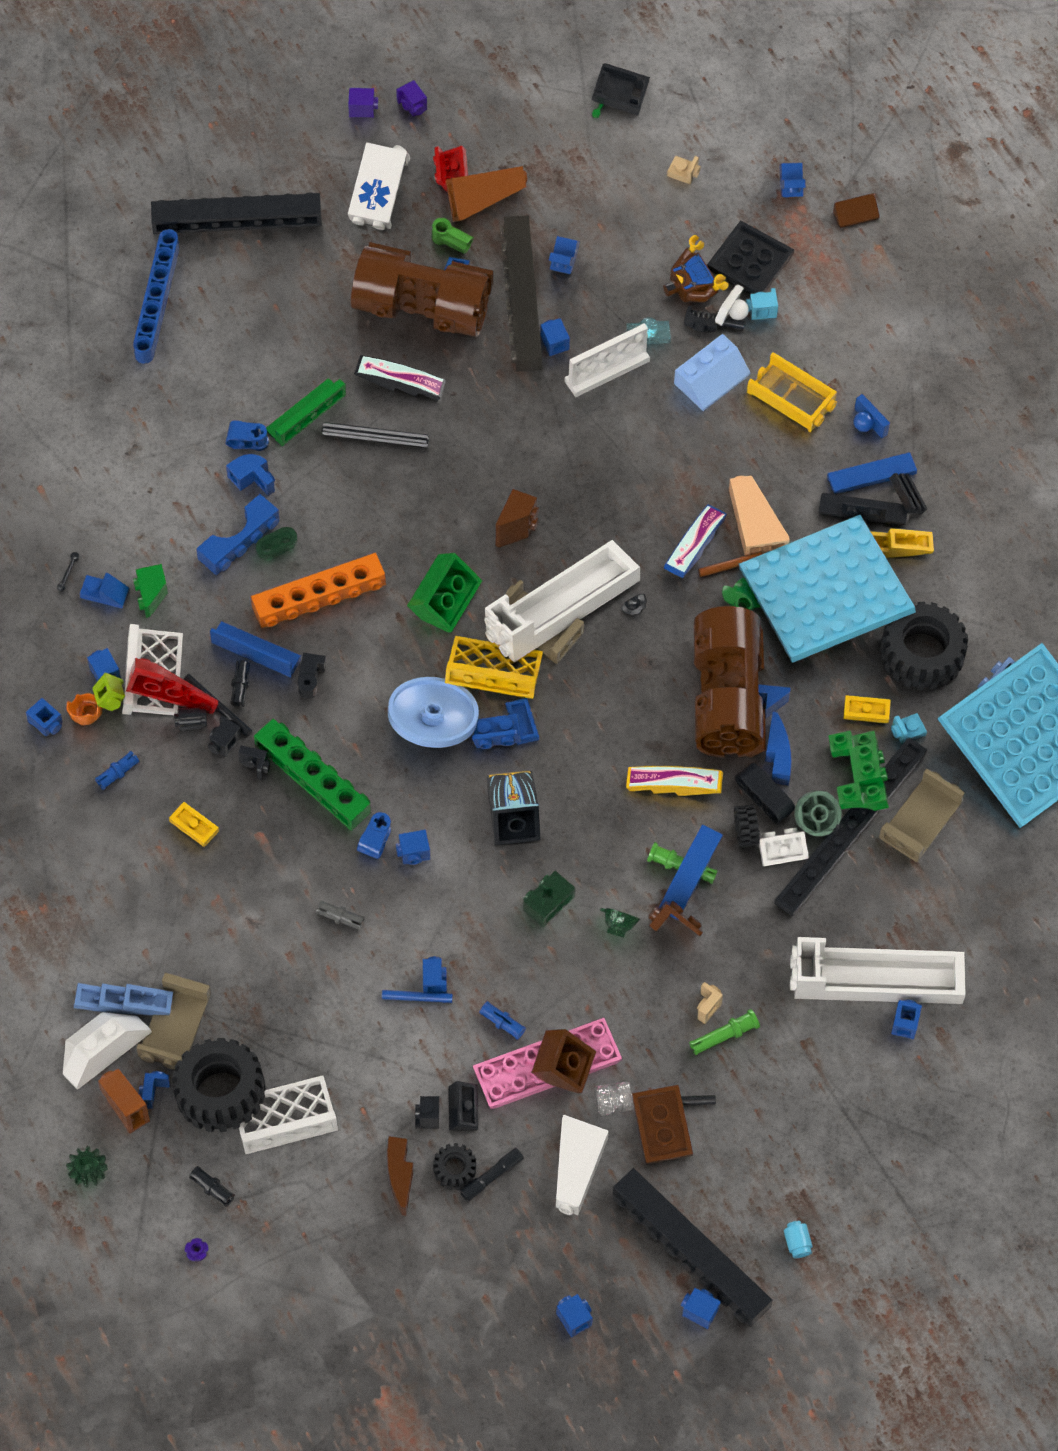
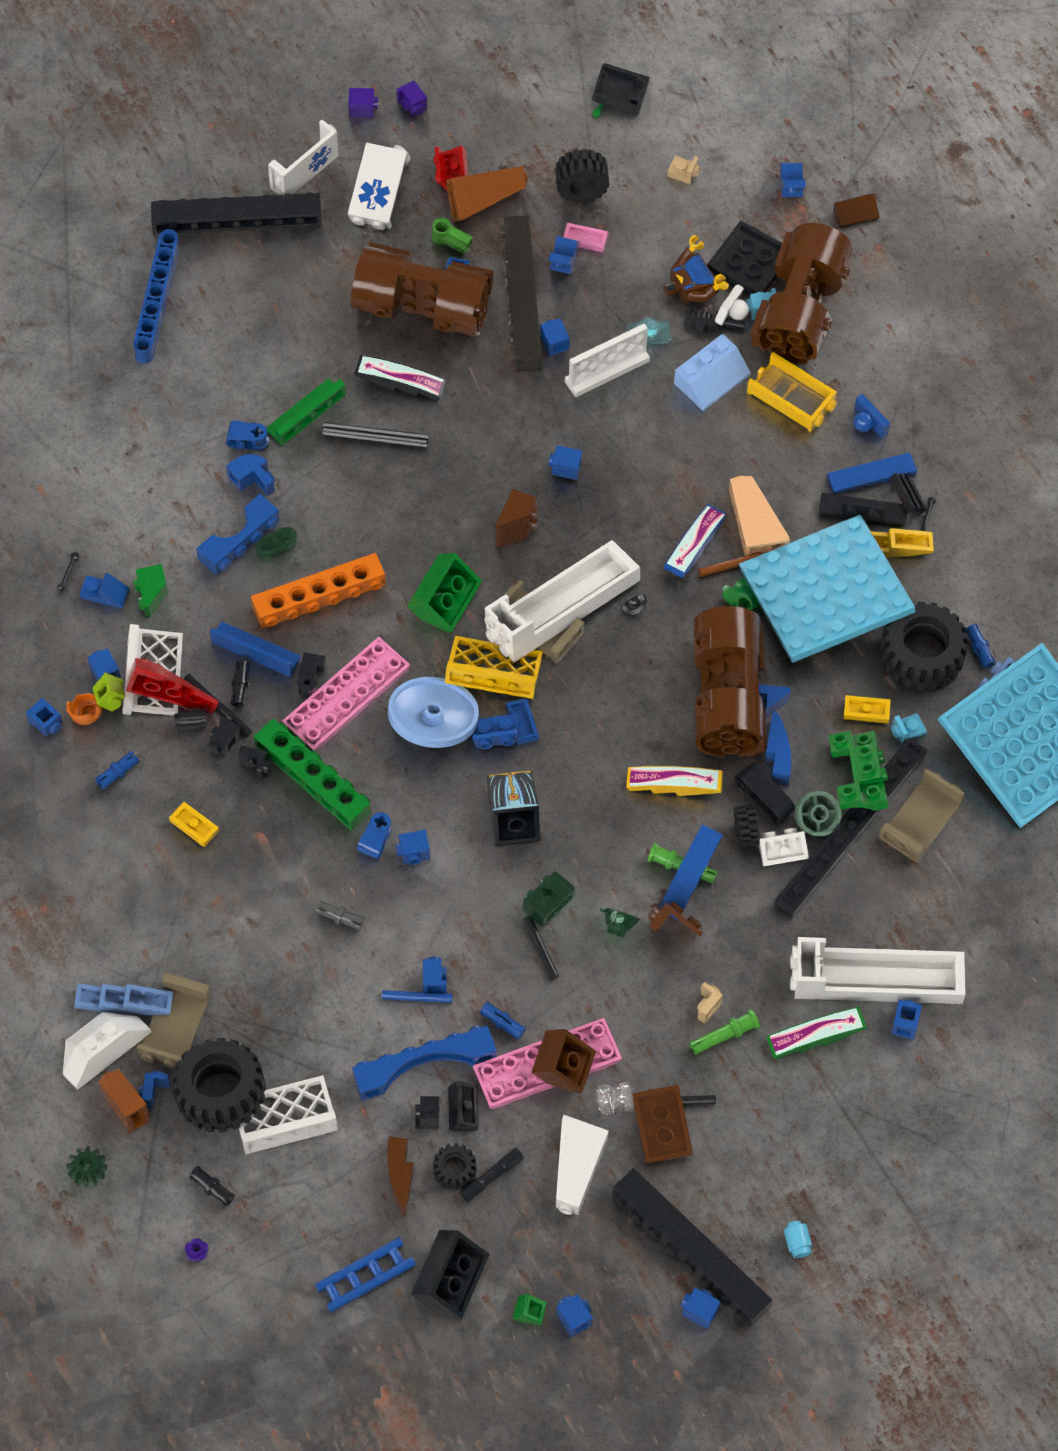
none -> white panel [268,120,338,195]
none -> bright pink plate [282,637,410,751]
none -> blue bar [314,1237,416,1313]
none -> blue arch [352,1026,497,1101]
none -> black slope [411,1230,490,1319]
none -> green slope [513,1294,547,1325]
none -> black bar [523,916,559,980]
none -> blue brick [548,445,582,480]
none -> black tyre [555,149,609,203]
none -> bright pink tile [563,223,608,253]
none -> reddish brown cylinder [750,223,853,365]
none -> slope [766,1006,867,1060]
none -> black hinge [920,497,936,531]
none -> blue pin [965,624,997,669]

